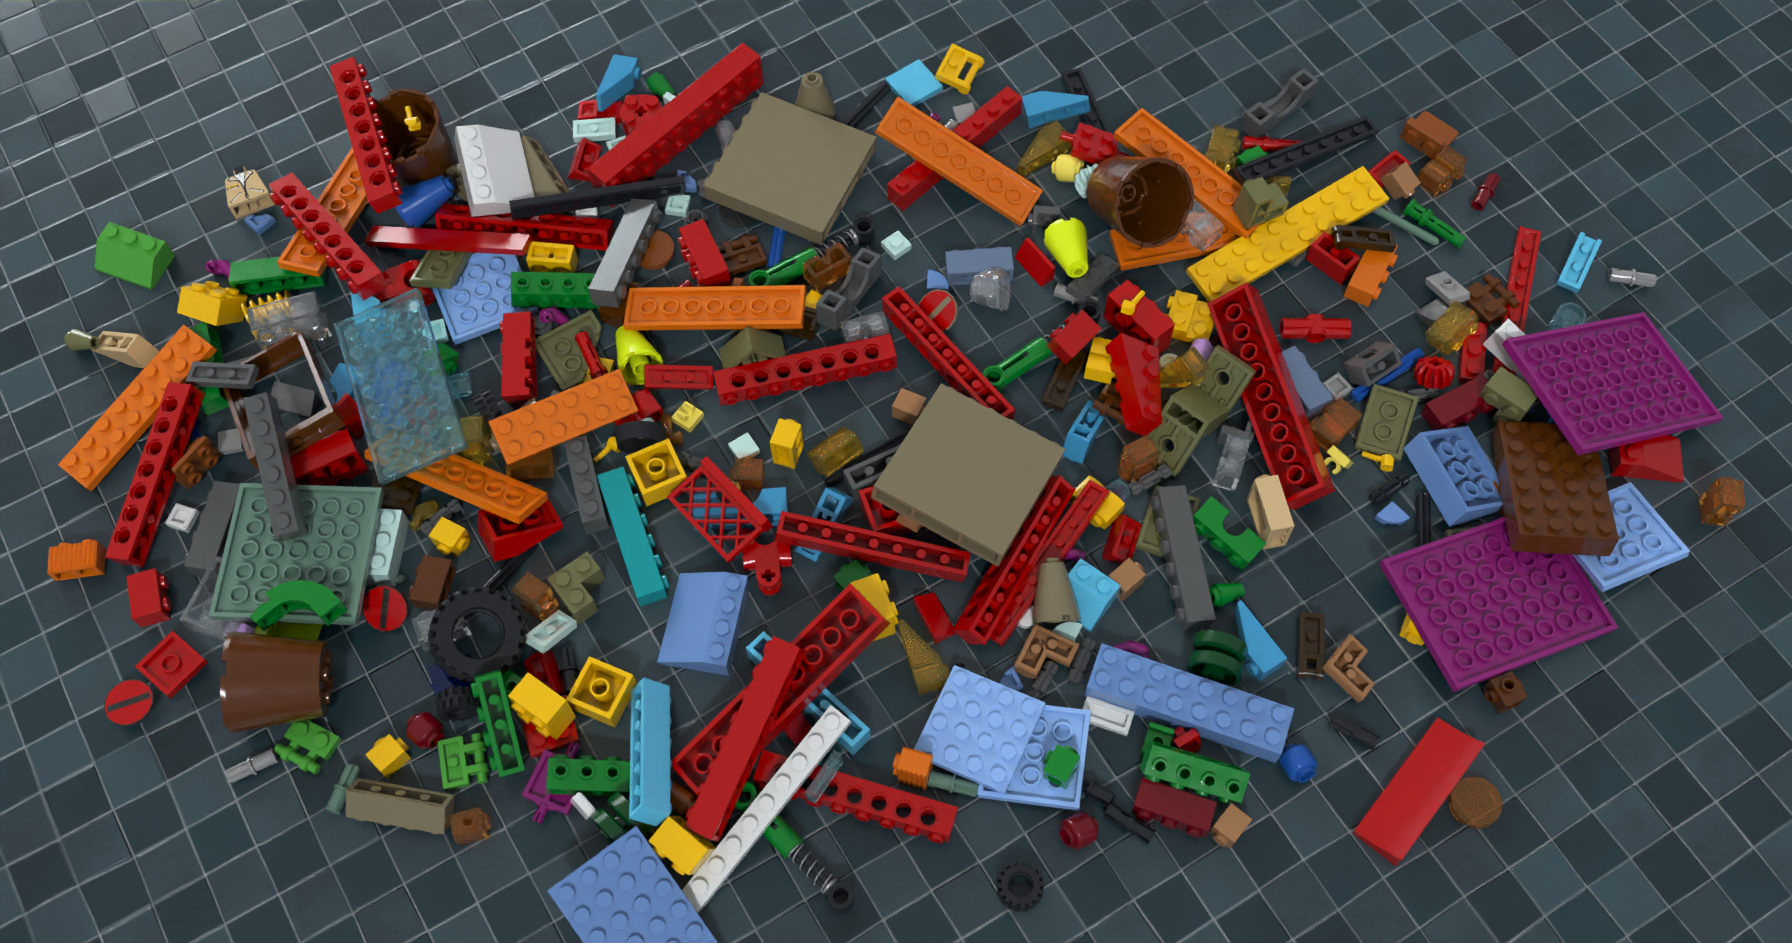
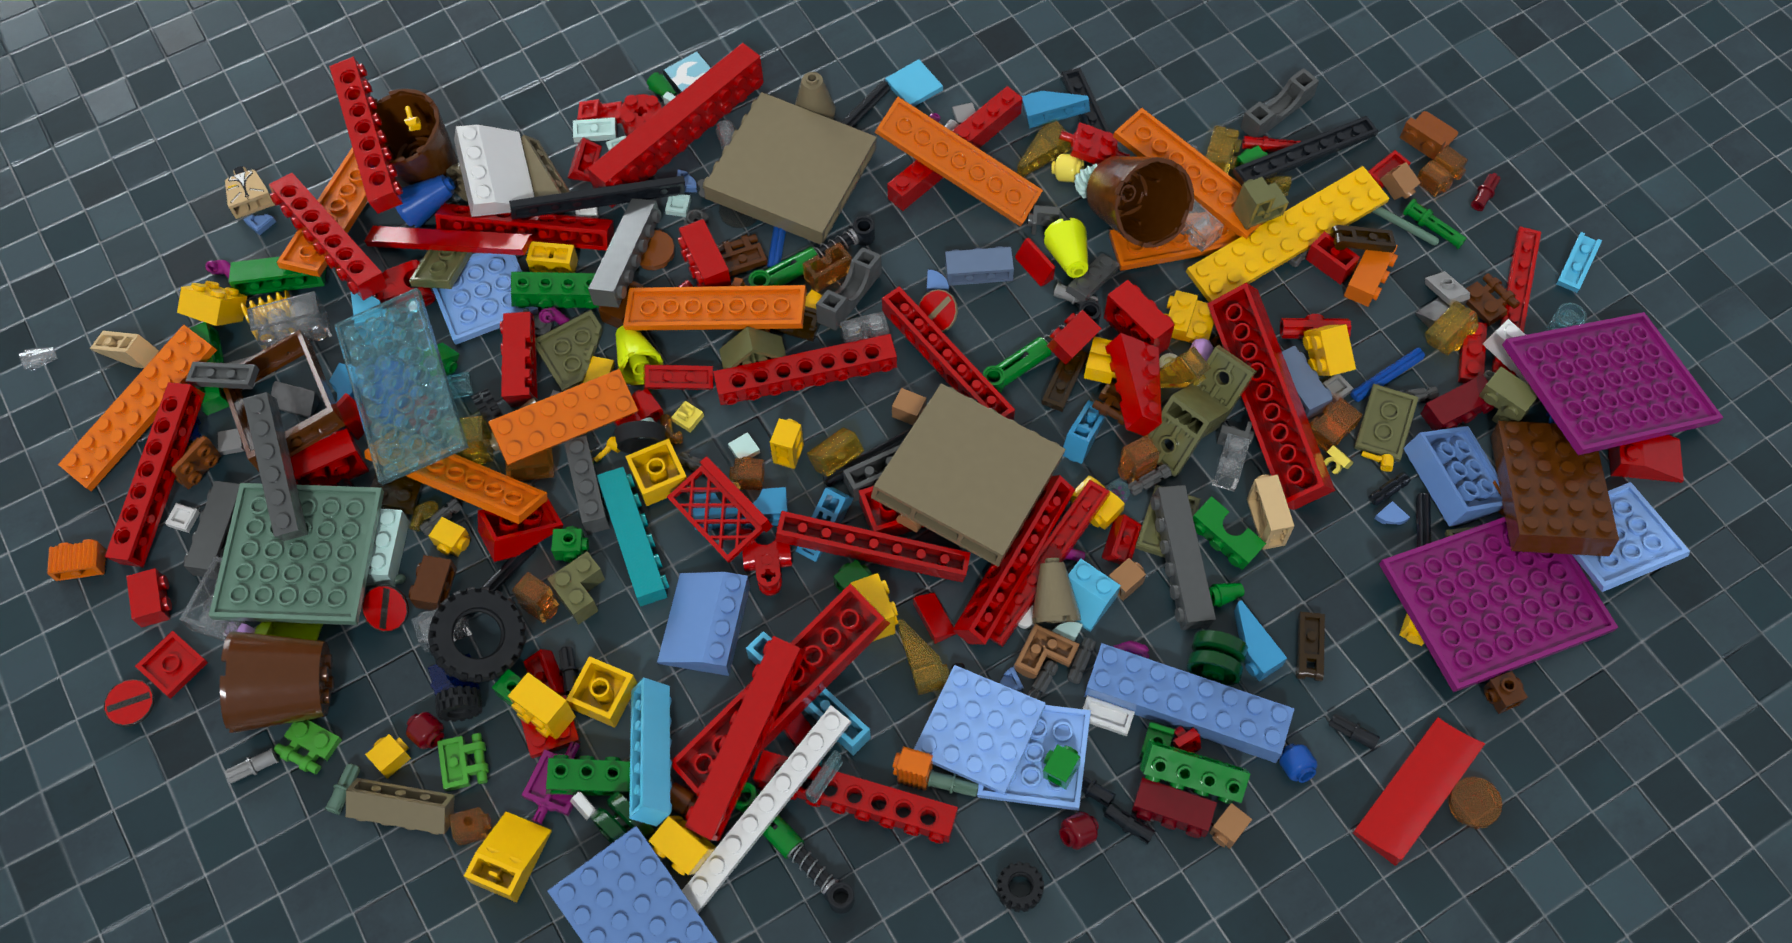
olive cone [64,329,100,351] -> none
bright green slope [94,222,175,290] -> none
green arch [250,580,348,631] -> none
light aqua plate [421,319,449,347] -> none
green brick [470,670,525,777] -> none
light aqua plate [525,610,577,654] -> none
red pin [574,331,608,380] -> none
dark azure slope [596,54,642,112] -> none
light aqua plate [881,231,912,261] -> none
yellow plate [935,44,985,95] -> none
clear helmet [969,266,1011,312] -> none
yellow hand [1120,290,1145,315] -> none
medium nougat brick [1322,634,1375,703] -> none
dark grey brick [1344,341,1402,387] -> none
red gear [1414,356,1455,390] -> none
light grey axle [1608,267,1657,287] -> none
clear orange brick [1699,477,1745,526] -> none
none -> clear cone [19,347,58,371]
none -> yellow slope [464,811,552,902]
none -> green brick [551,526,589,563]
none -> tile [663,51,711,94]
none -> yellow brick [1303,324,1356,376]

